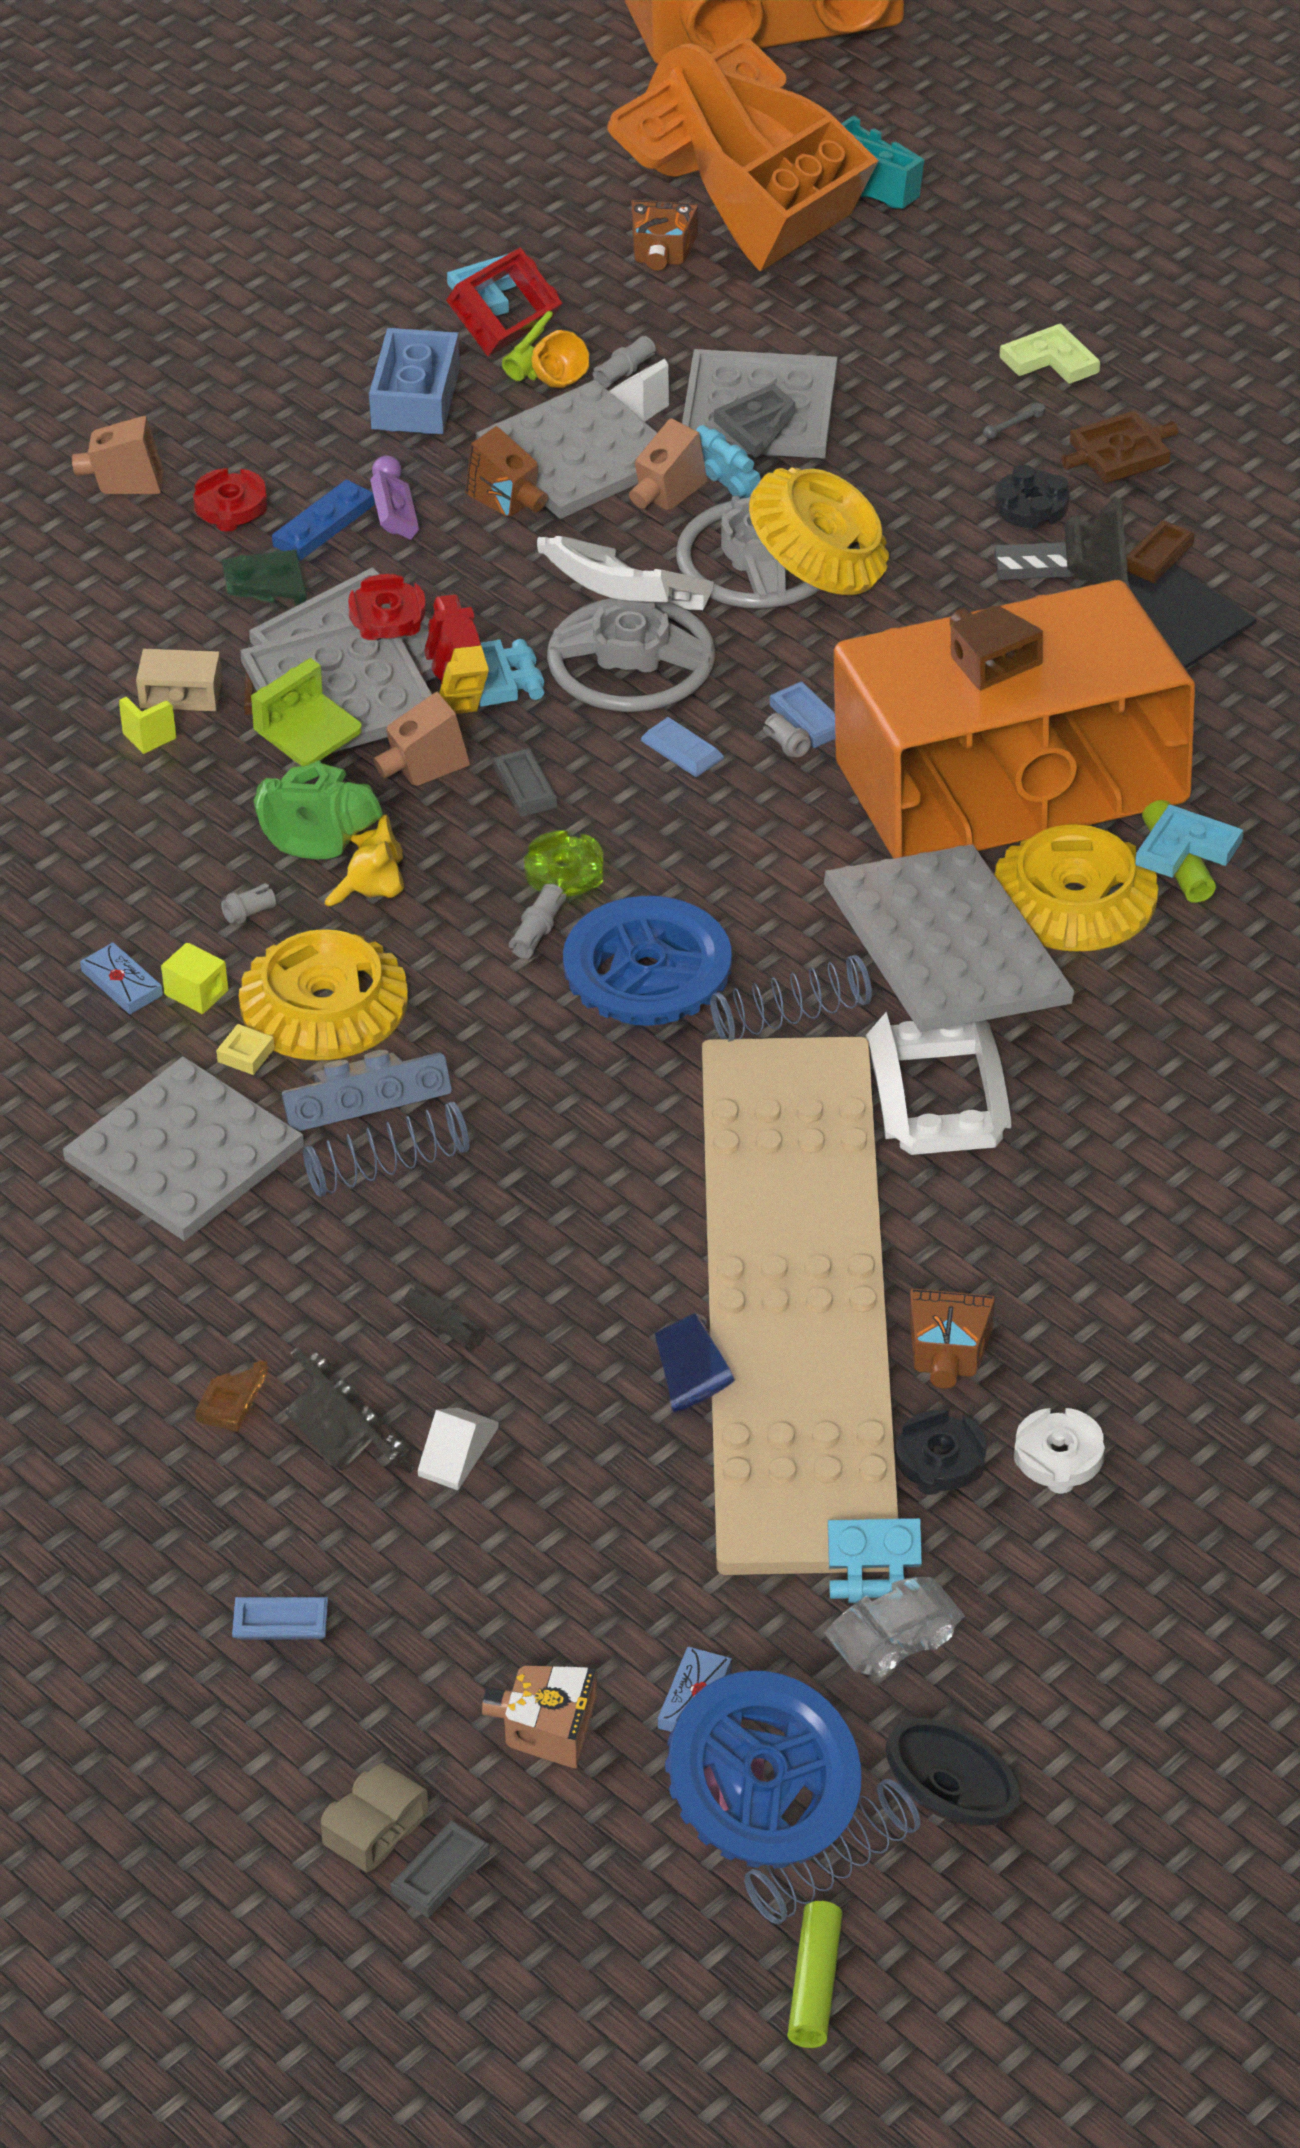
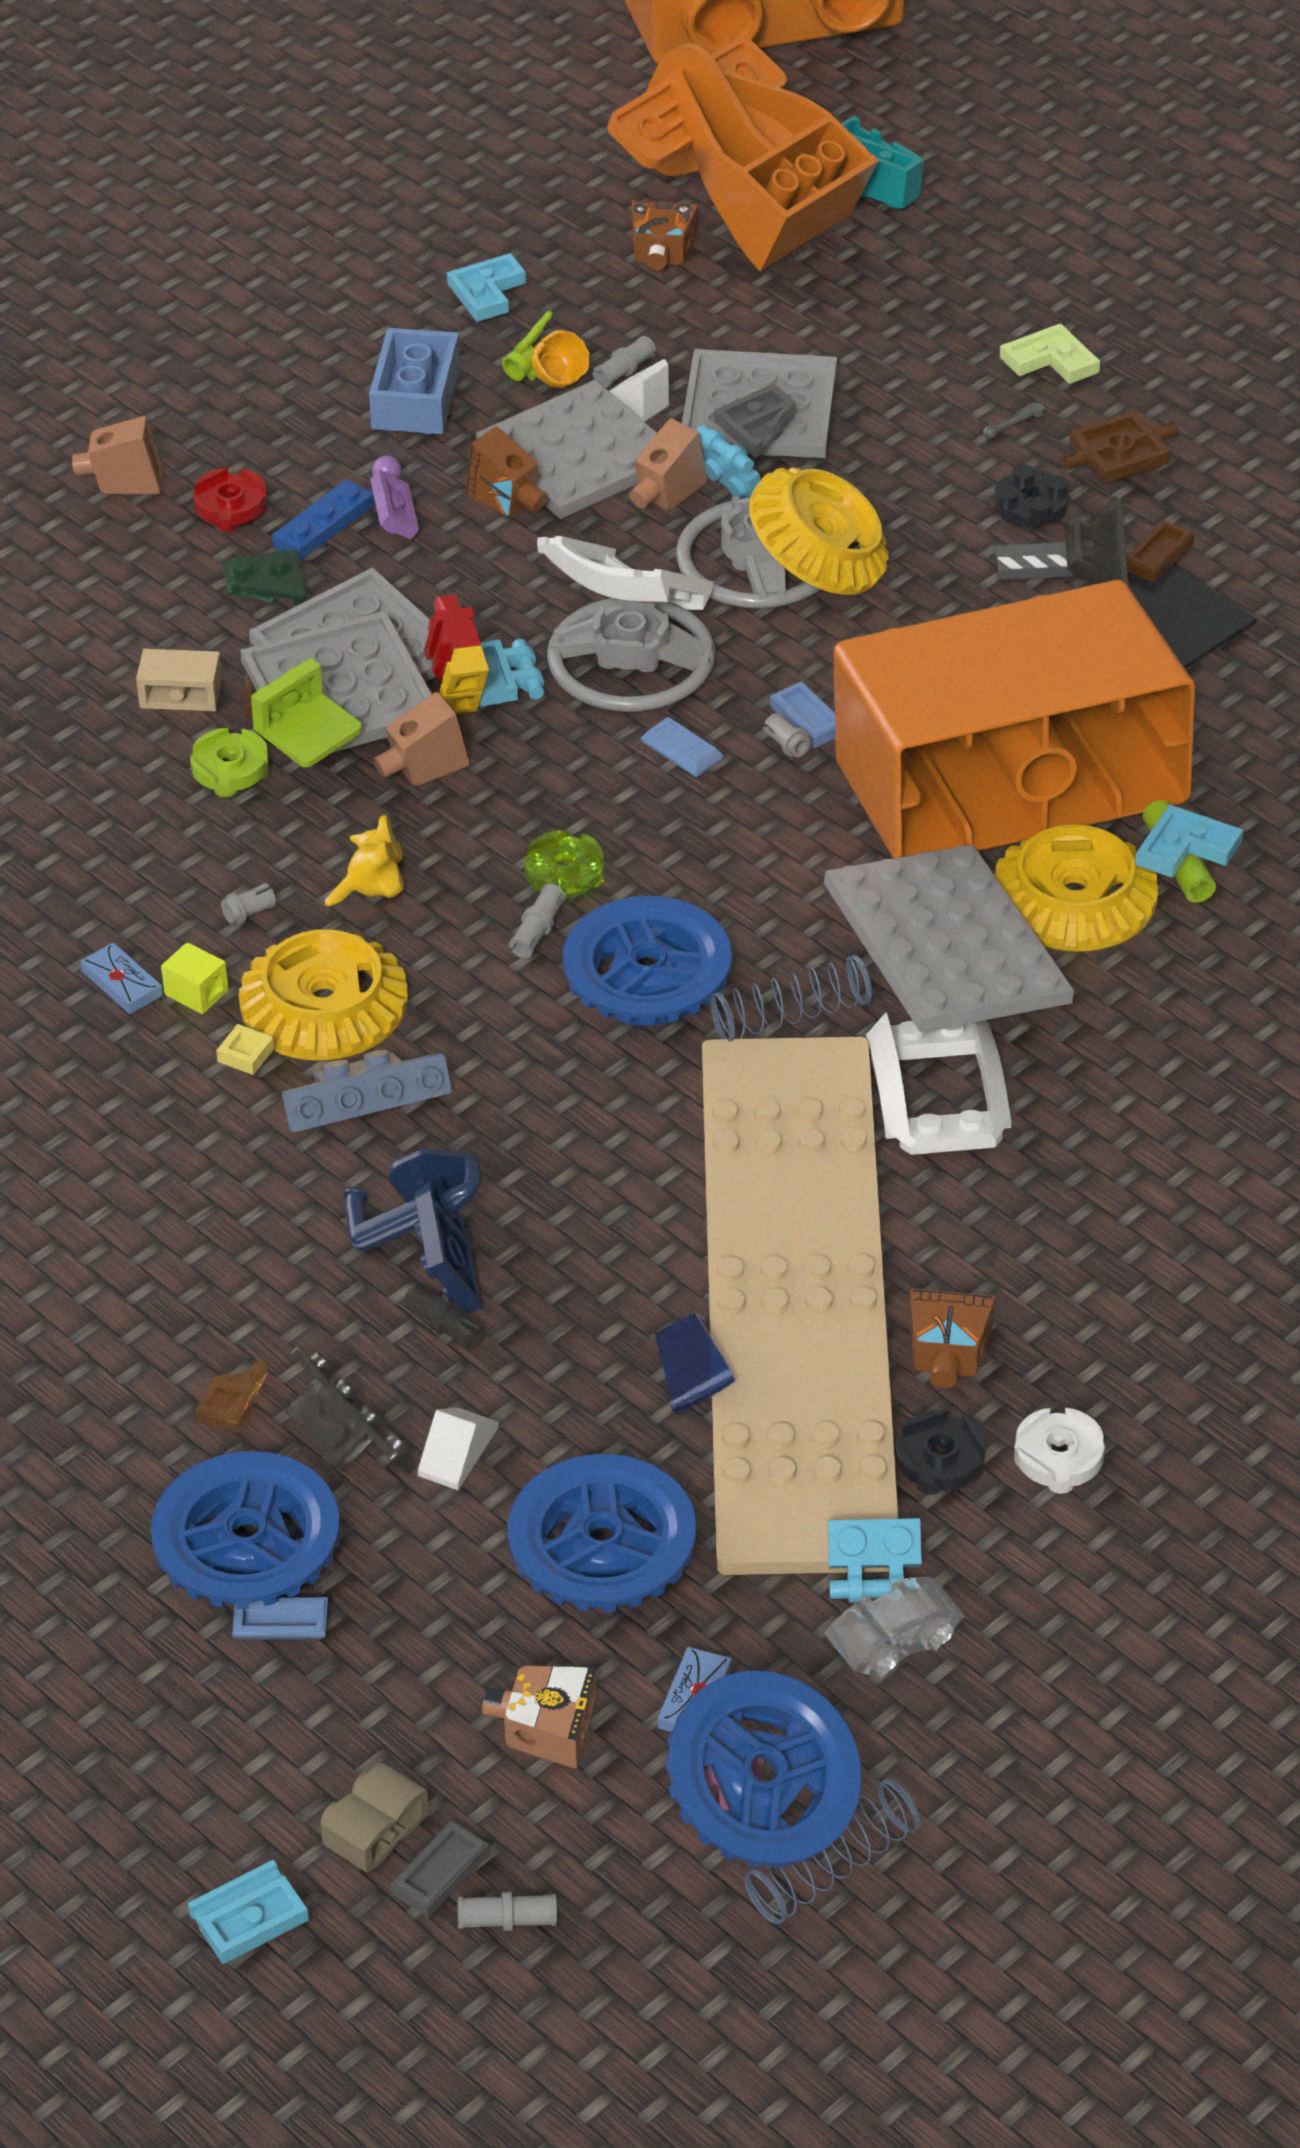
light grey plate [63,1057,304,1241] -> none
neon yellow panel [119,697,176,754] -> none
bright green piece [254,760,383,859] -> none
sand blue piece [303,1102,470,1197] -> none
red plate [348,574,426,640] -> none
red window [446,247,563,357] -> none
dark grey tile [493,748,557,817] -> none
lime piece [787,1901,842,2048] -> none
black dish [886,1718,1020,1826] -> none
reddish brown torso [950,605,1043,691] -> none
none -> blue gear [151,1451,340,1609]
none -> medium azure plate [188,1860,309,1964]
none -> lime plate [190,728,269,797]
none -> dark blue plate [343,1149,483,1314]
none -> light grey pin [457,1891,557,1931]
none -> blue gear [508,1454,696,1612]

